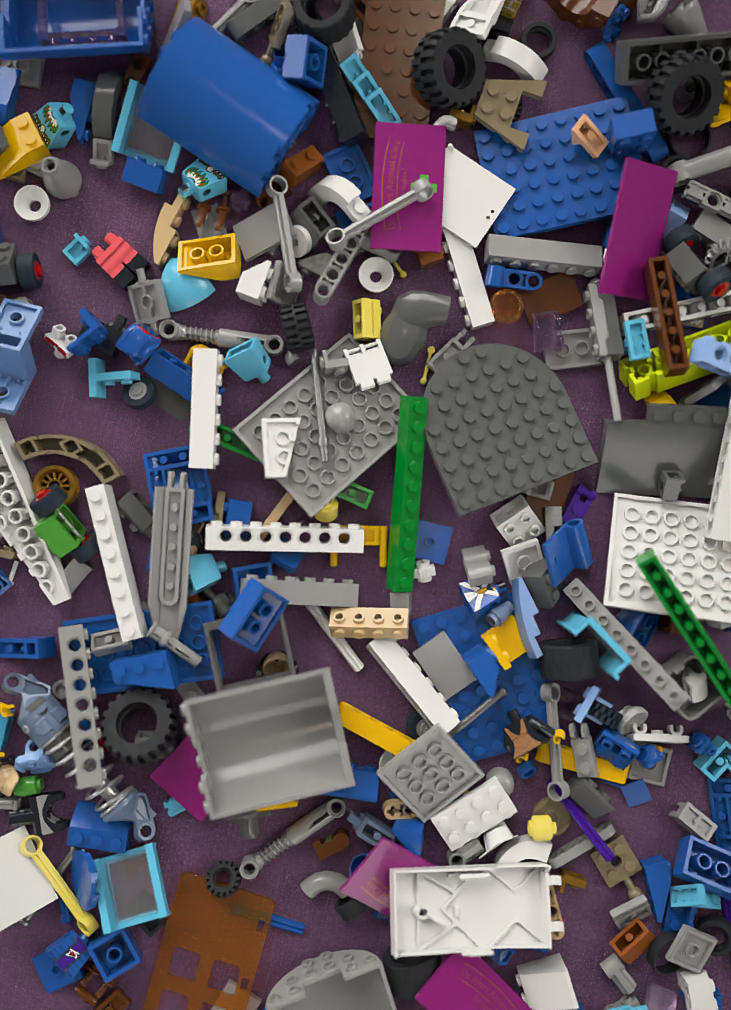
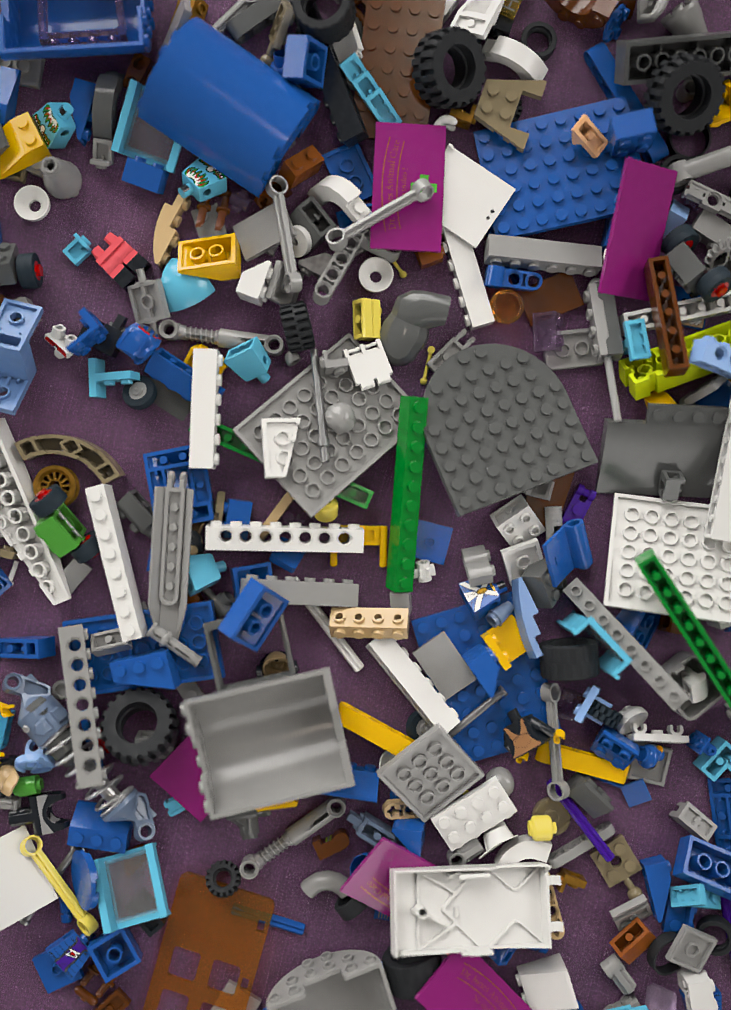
blue tile [517,761,537,779] -> none
light grey hinge [569,723,599,778] -> none

